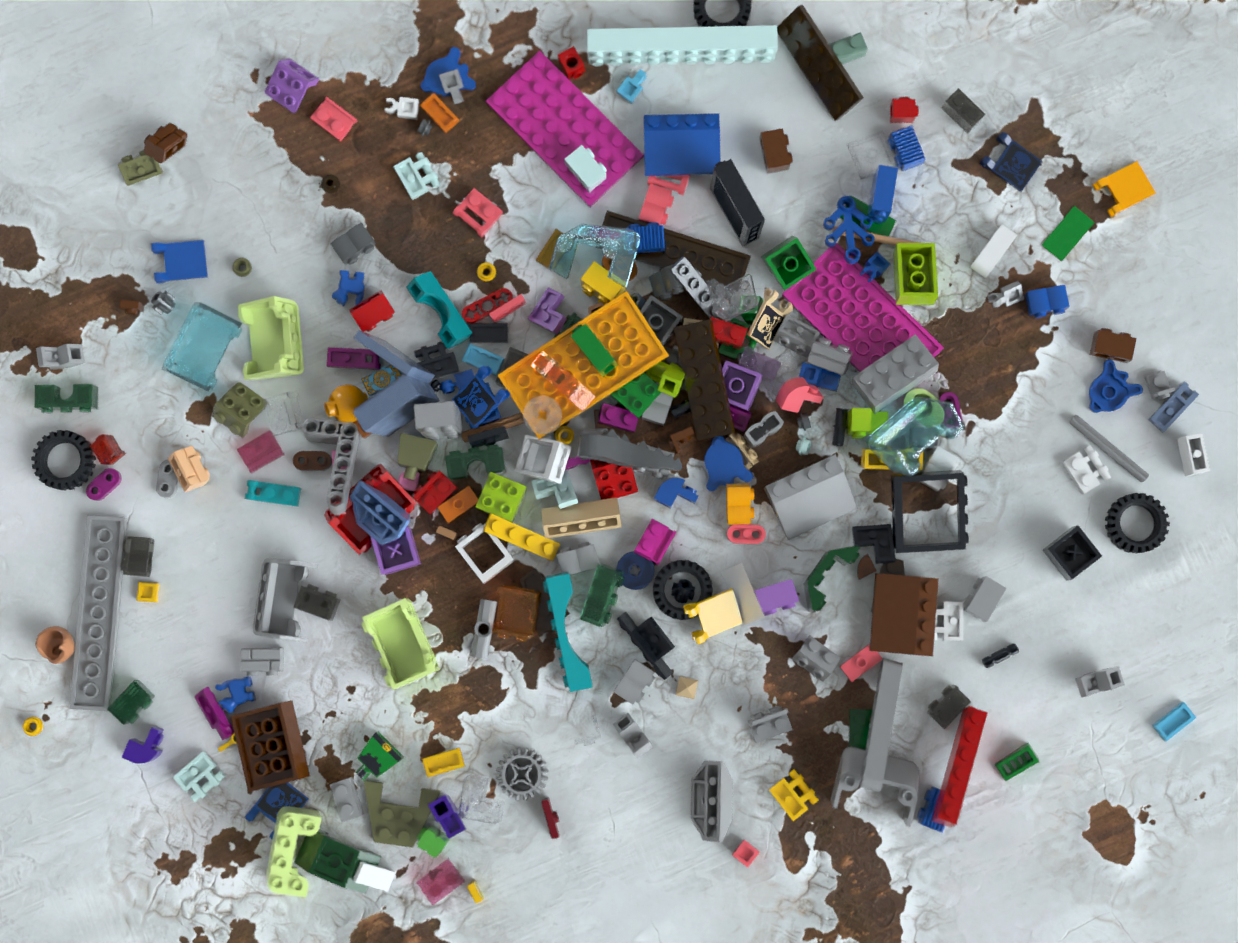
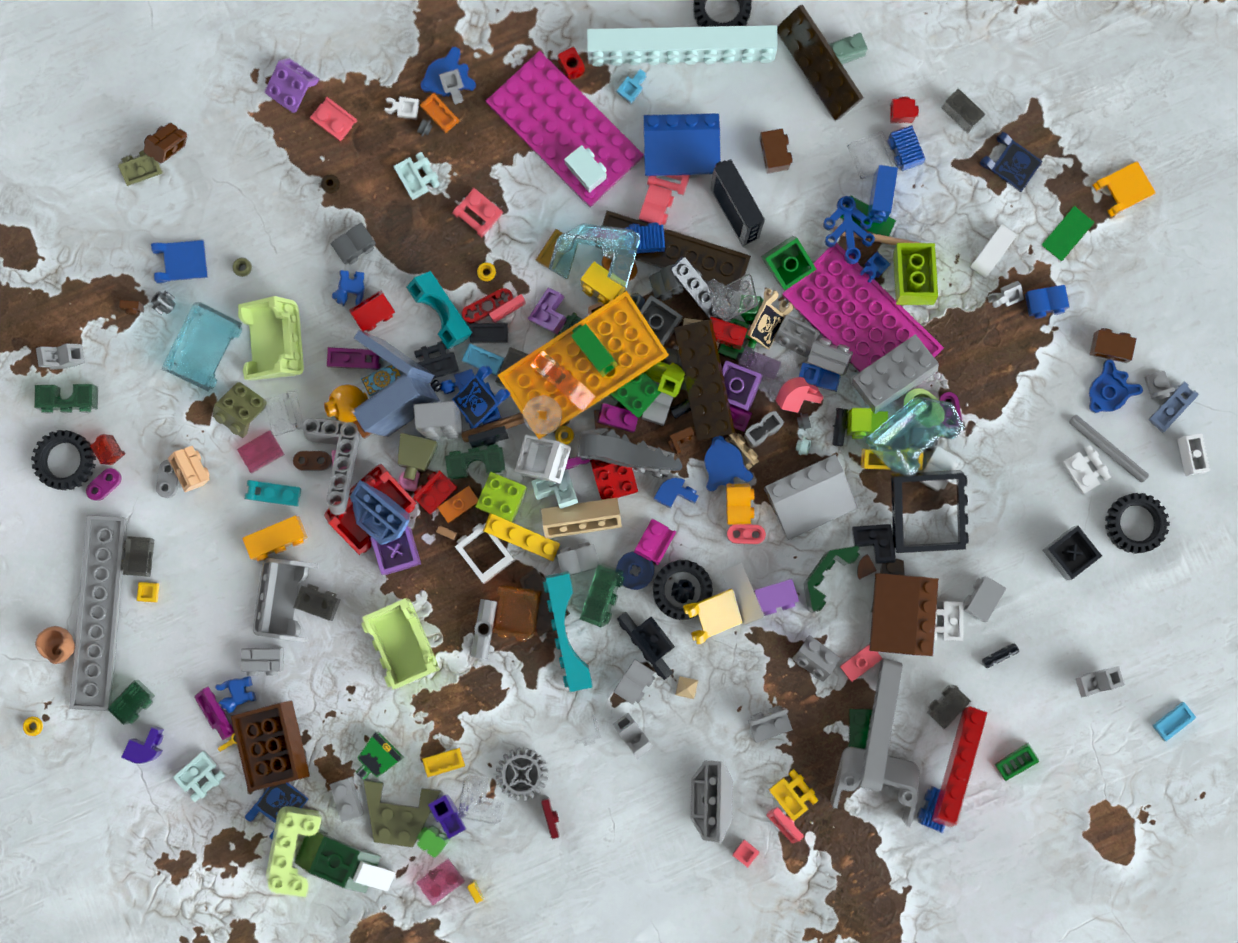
none -> light orange brick [242,515,308,562]
none -> coral plate [766,807,804,844]

